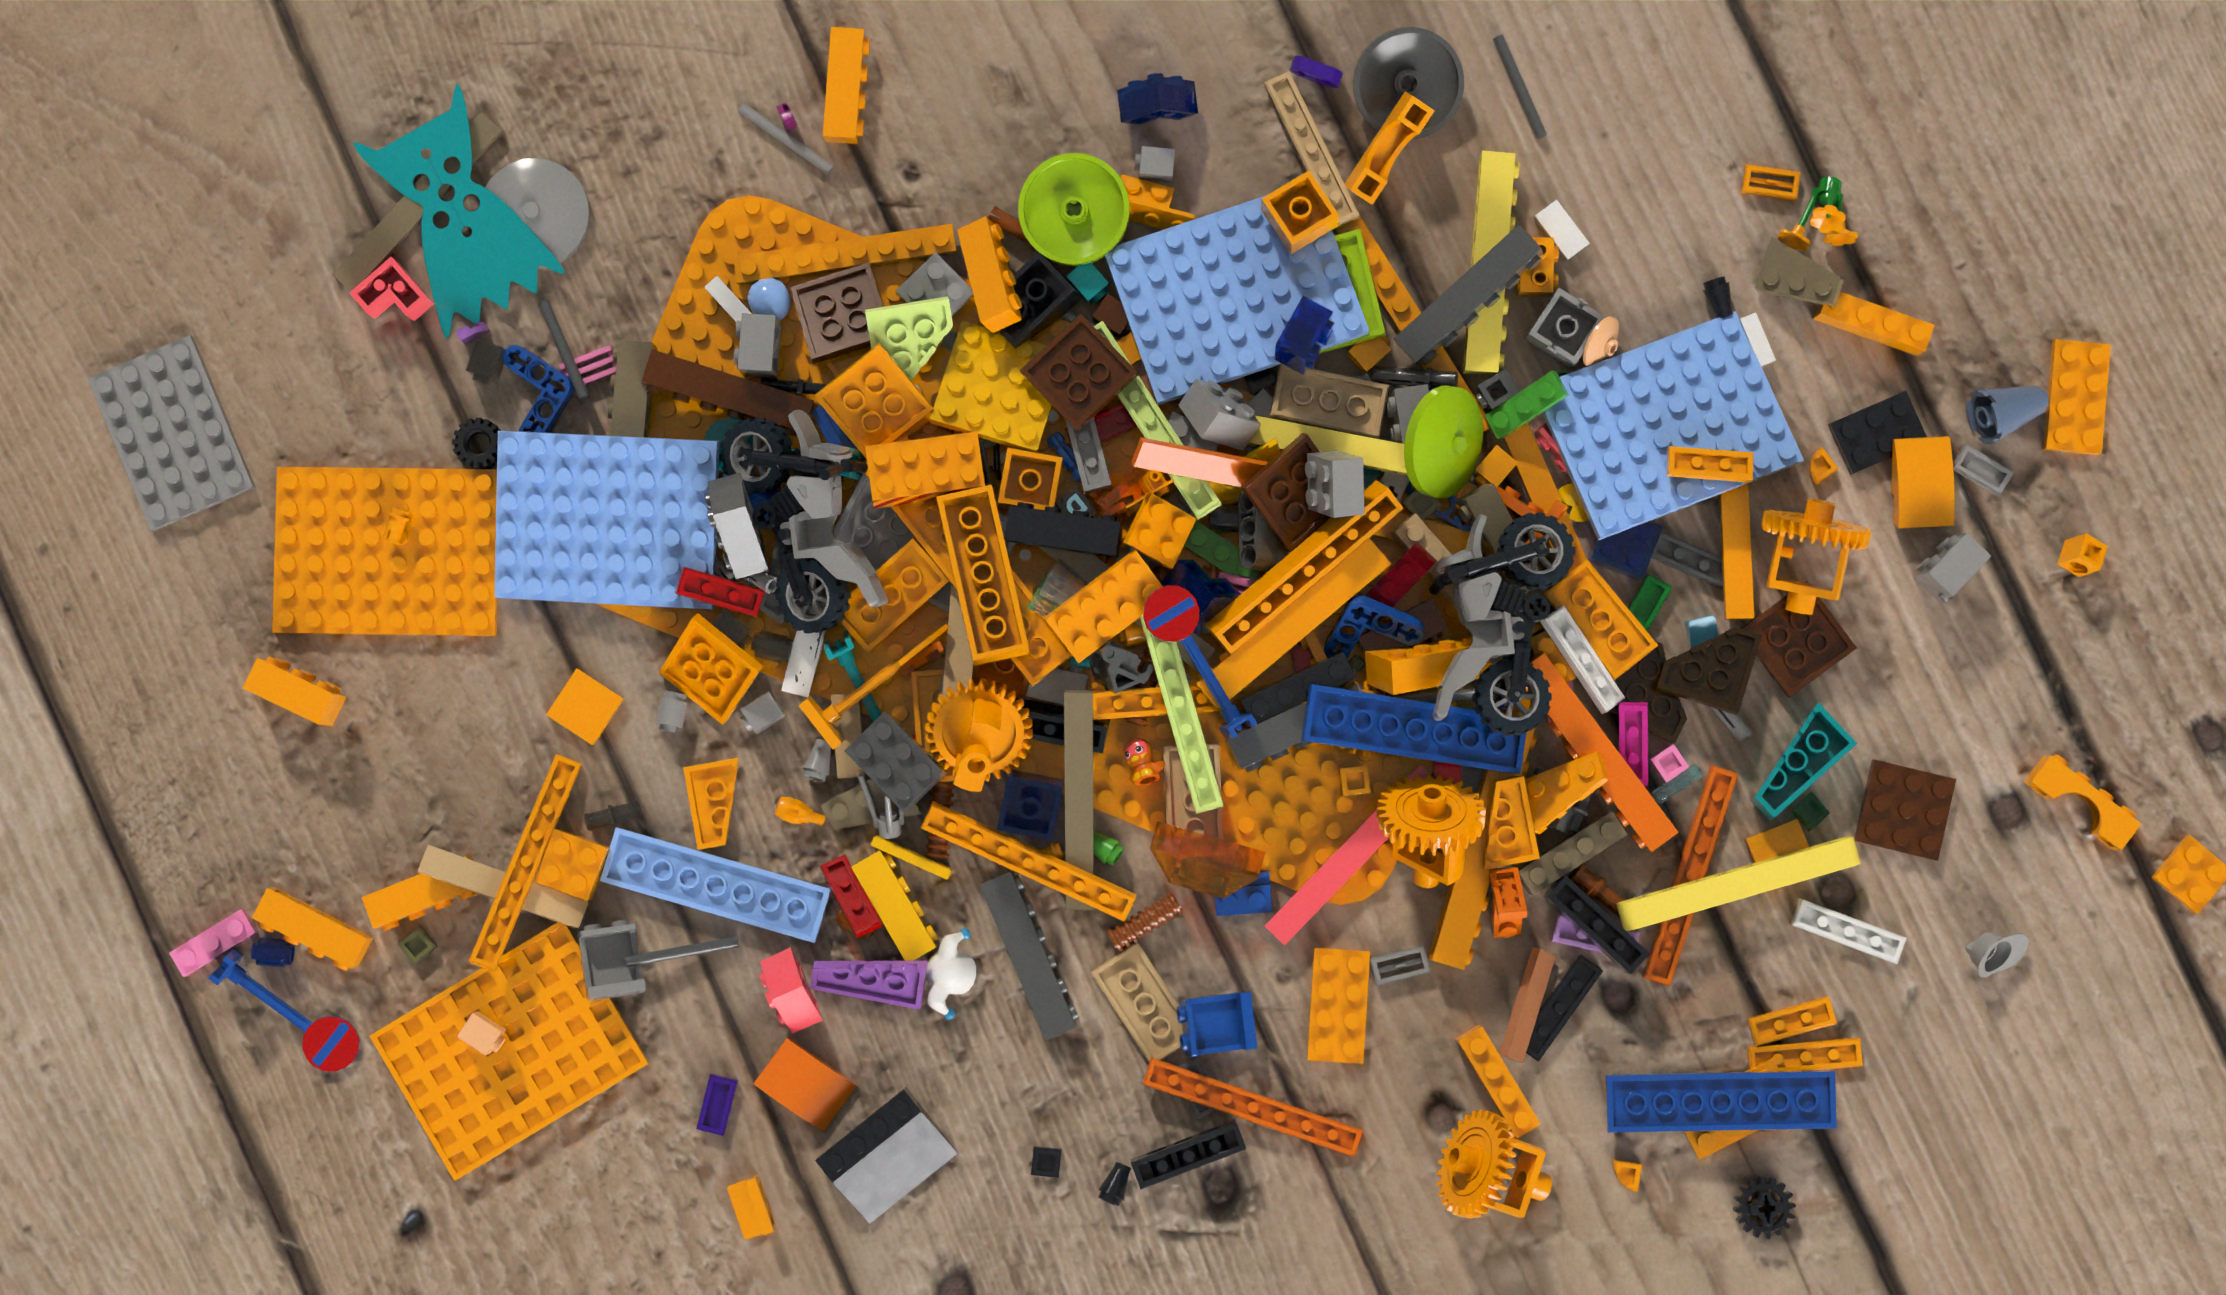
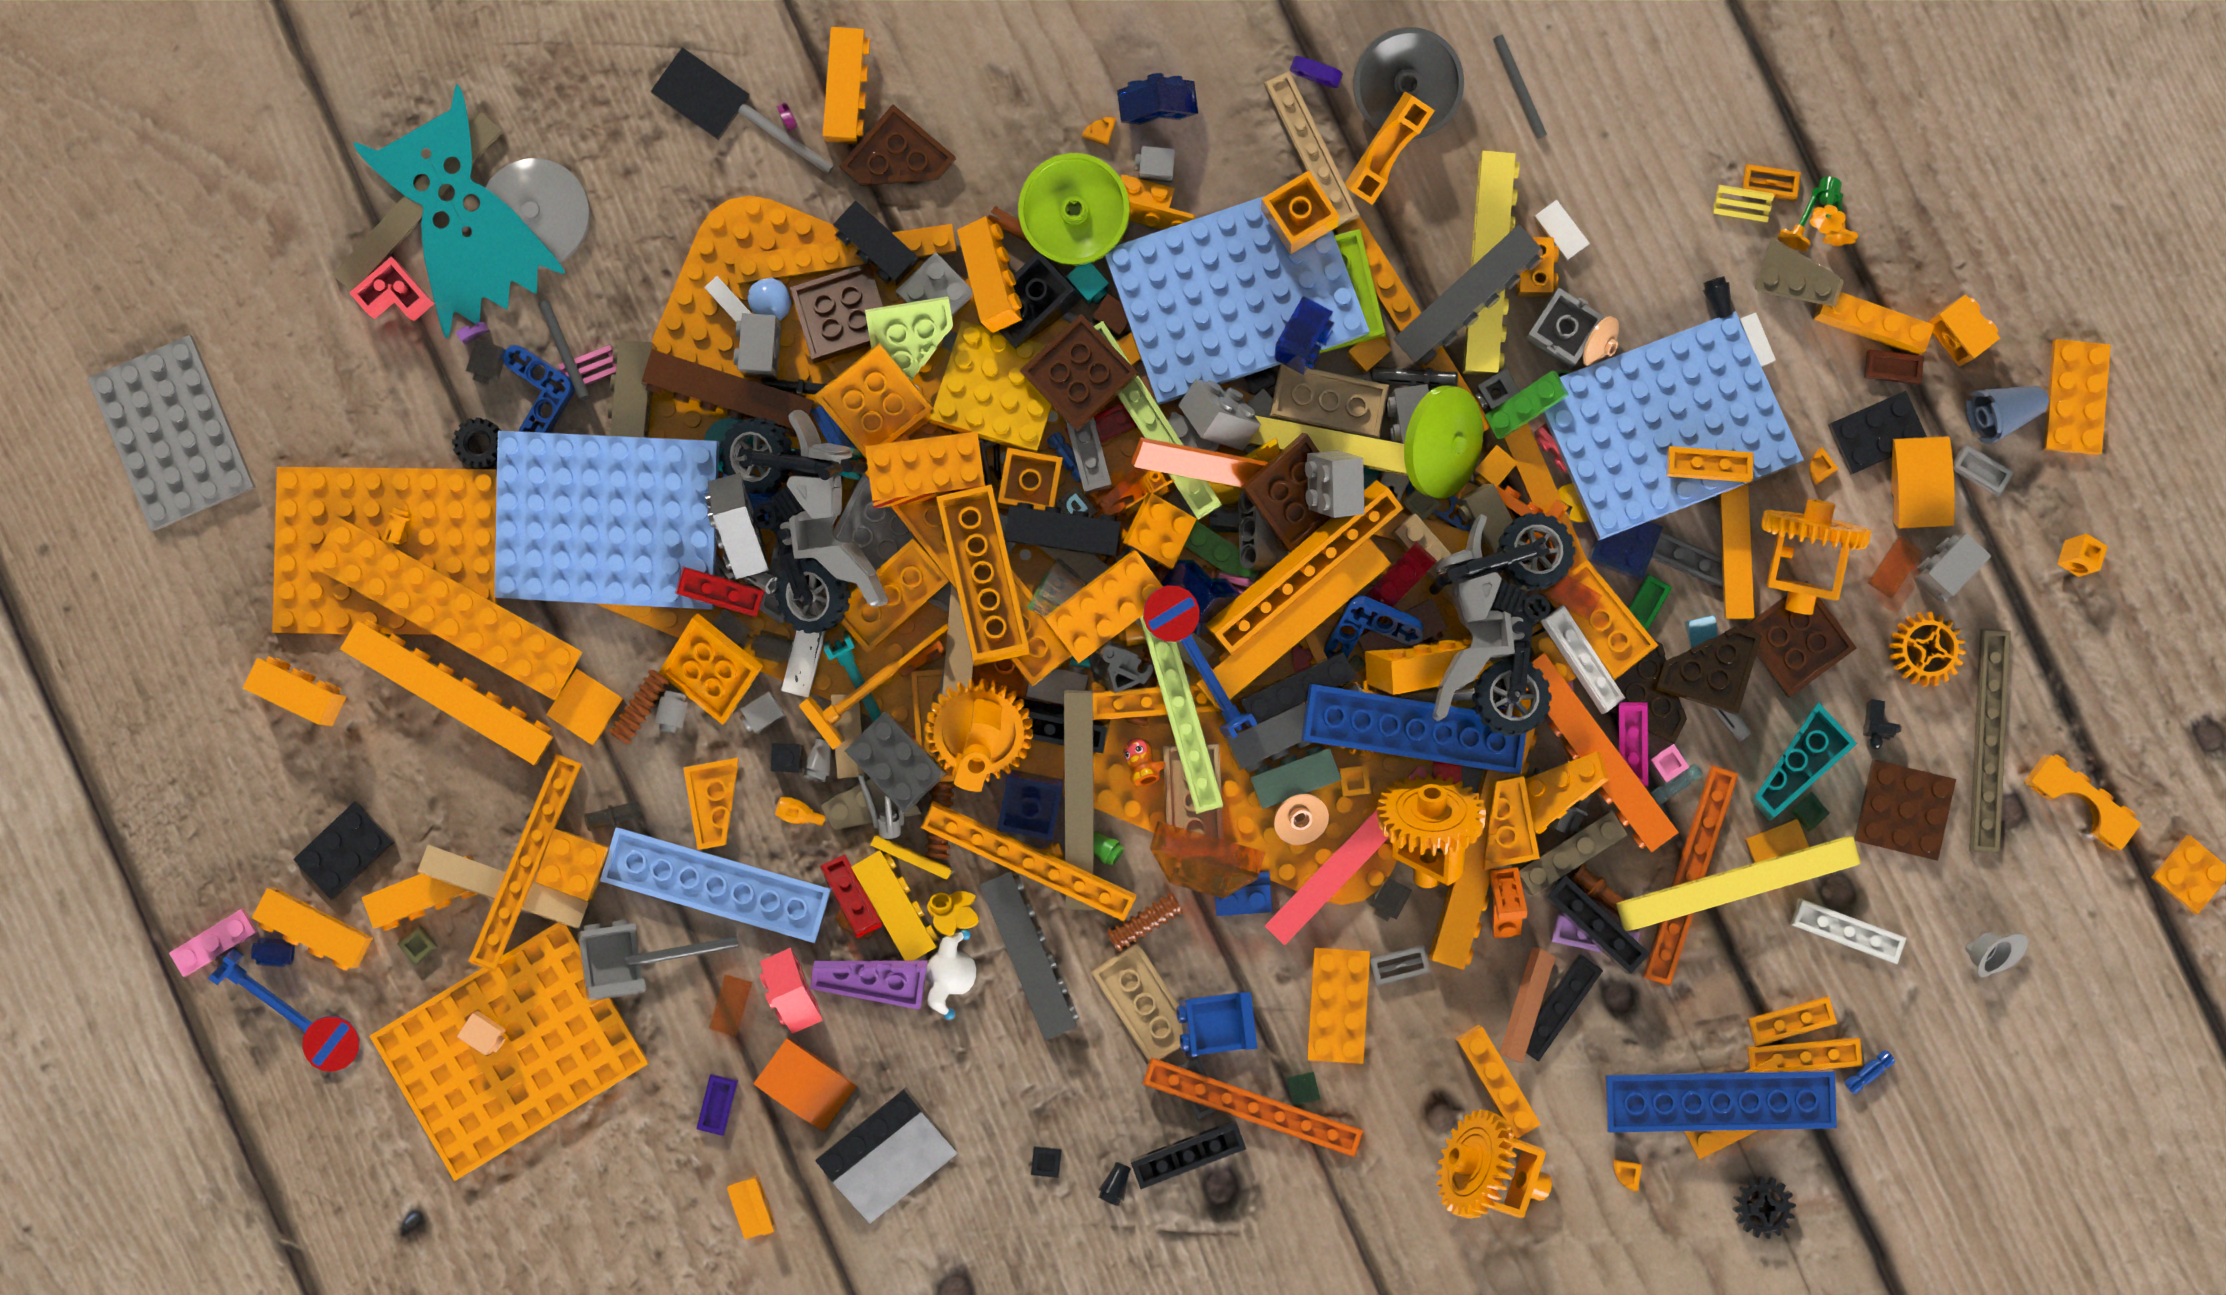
none -> black plate [293,801,395,900]
none -> light orange plate [310,517,583,701]
none -> light orange brick [340,619,554,765]
none -> dark orange piece [609,669,670,744]
none -> black tile [650,47,750,141]
none -> clear orange tile [709,974,753,1036]
none -> black brick [771,743,803,773]
none -> black brick [833,200,919,286]
none -> reddish brown plate [839,104,956,186]
none -> yellow plate [927,891,979,936]
none -> light orange tile [1082,117,1116,146]
none -> sand green brick [1250,745,1342,809]
none -> light nougat dish [1273,794,1329,845]
none -> clear green tile [1286,1071,1320,1106]
none -> clear smoke brick [1370,876,1412,922]
none -> clear orange tile [1539,575,1602,620]
none -> light yellow tile [1712,185,1774,222]
none -> blue axle [1844,1050,1895,1094]
none -> black piece [1863,699,1902,750]
none -> copper tile [1864,349,1924,385]
none -> clear orange tile [1867,536,1923,598]
none -> light orange gear [1888,611,1966,687]
none -> light orange brick [1928,294,2000,367]
none -> dark tan tile [1969,629,2011,853]

